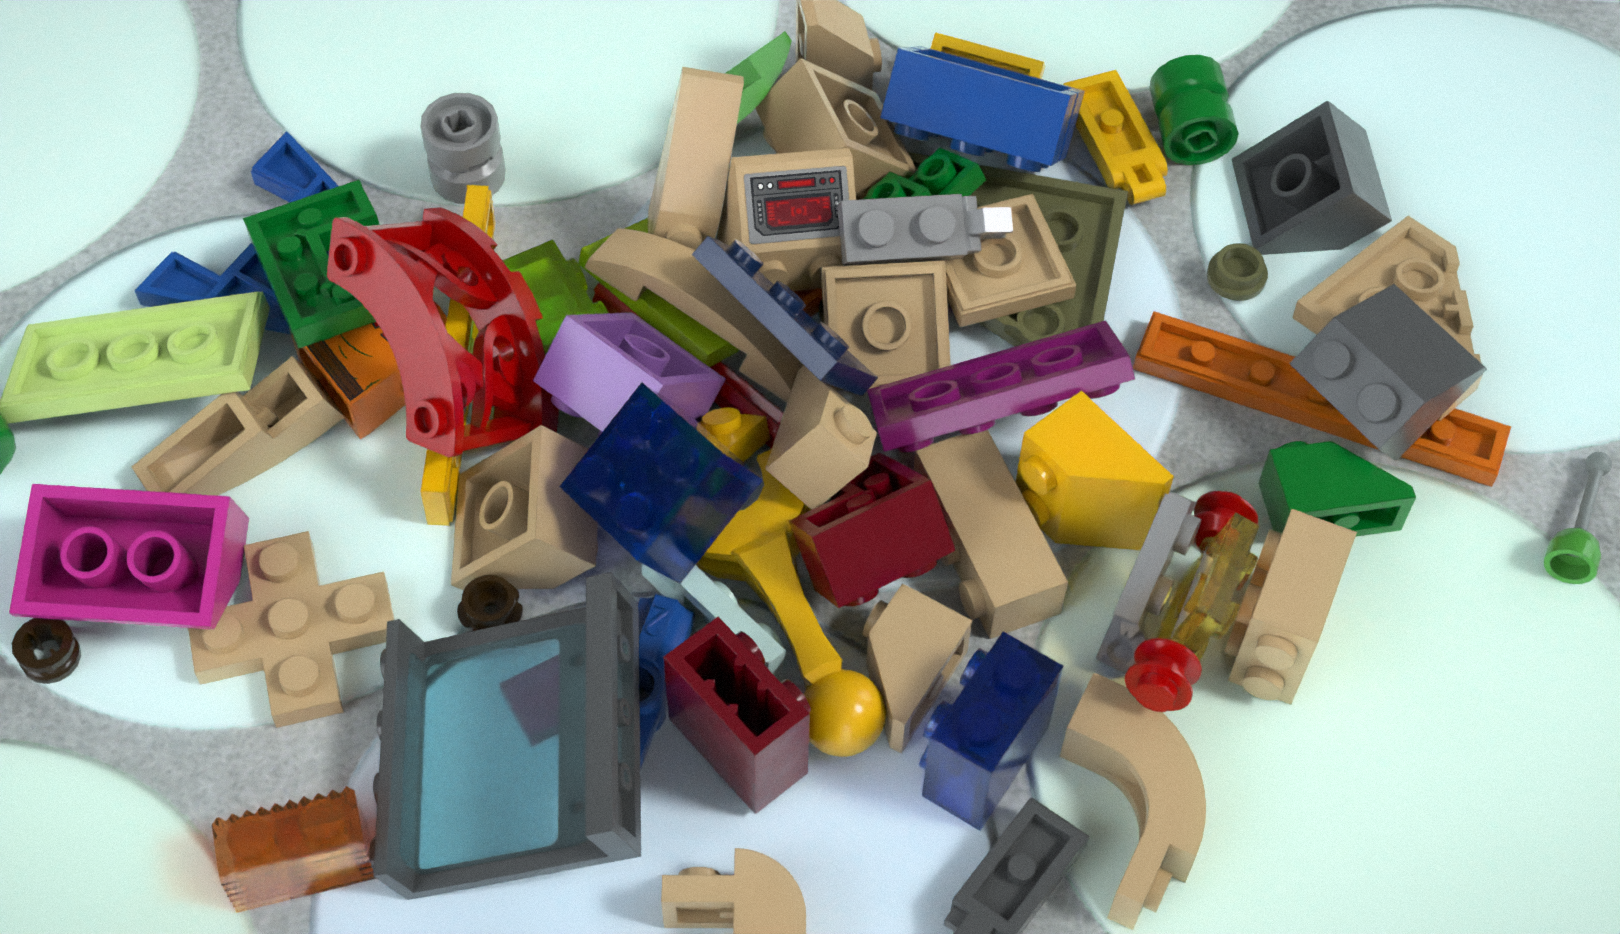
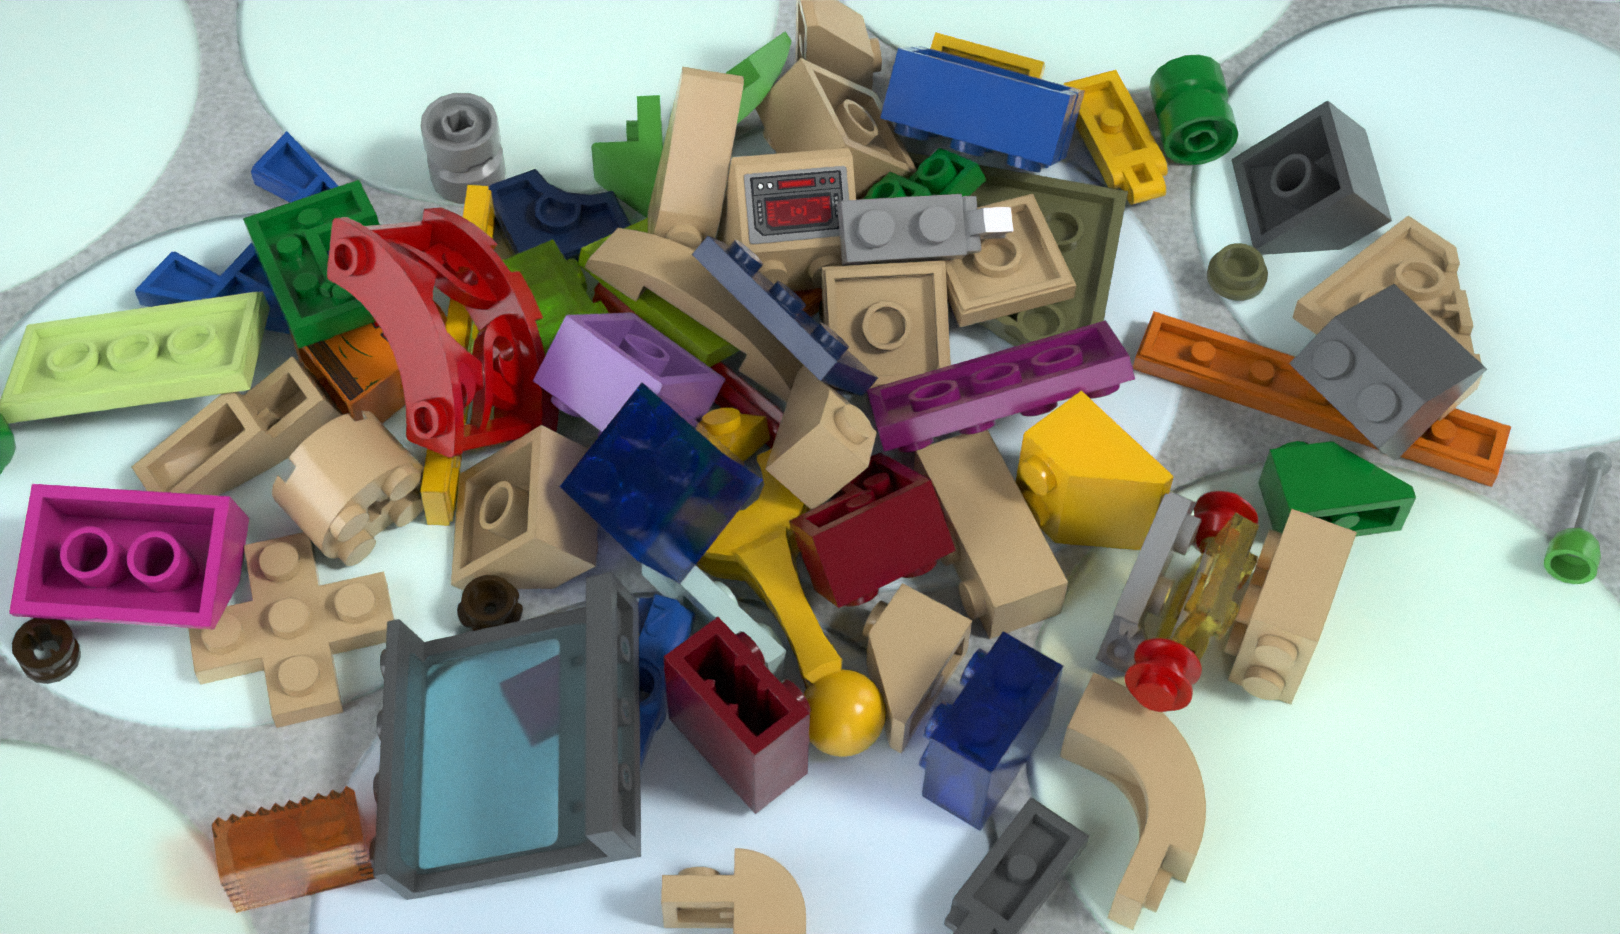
none -> tan brick [272,411,424,566]
none -> dark blue tile [488,169,631,285]
none -> bright green slope [591,95,663,218]

